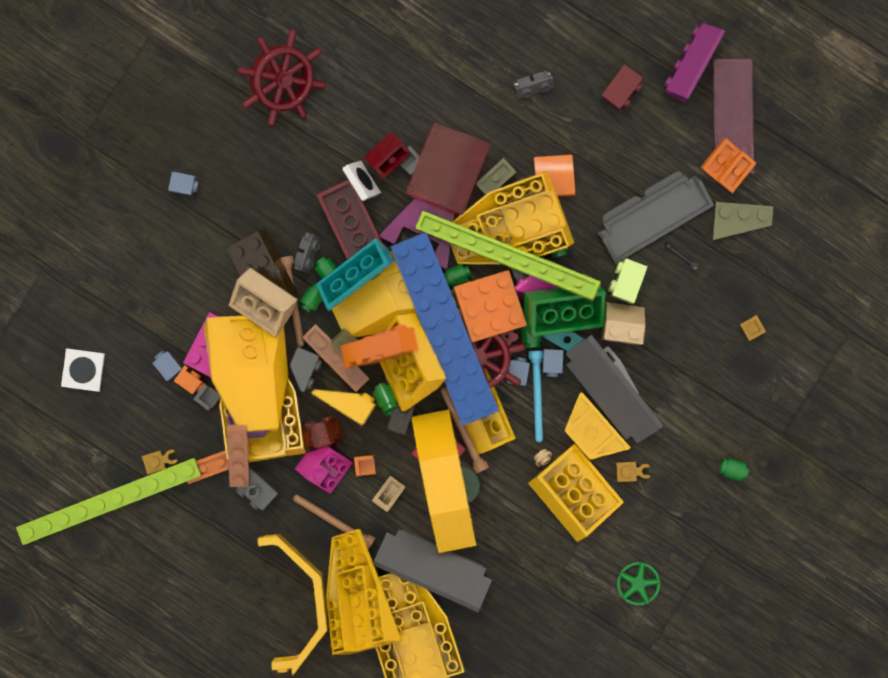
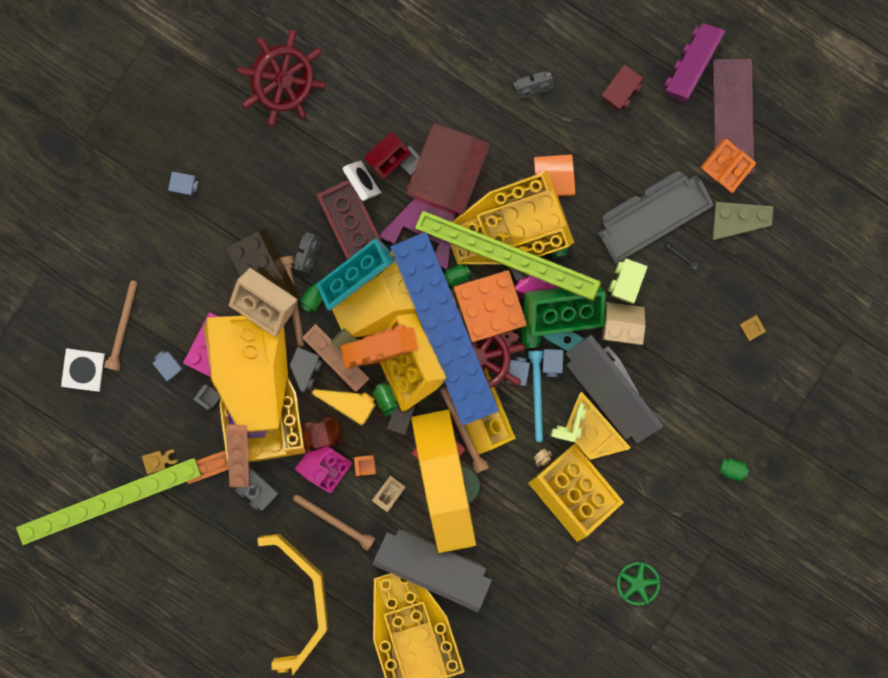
orange brick [174,365,205,394] -> none
green brick [314,257,337,279] -> none
yellow wedge [326,529,401,655] -> none
olive plate [475,158,516,195] -> none
pearl gold plate [616,462,650,482] -> none
none -> medium nougat piece [104,280,137,371]
none -> yellowish green bracket [550,403,586,442]

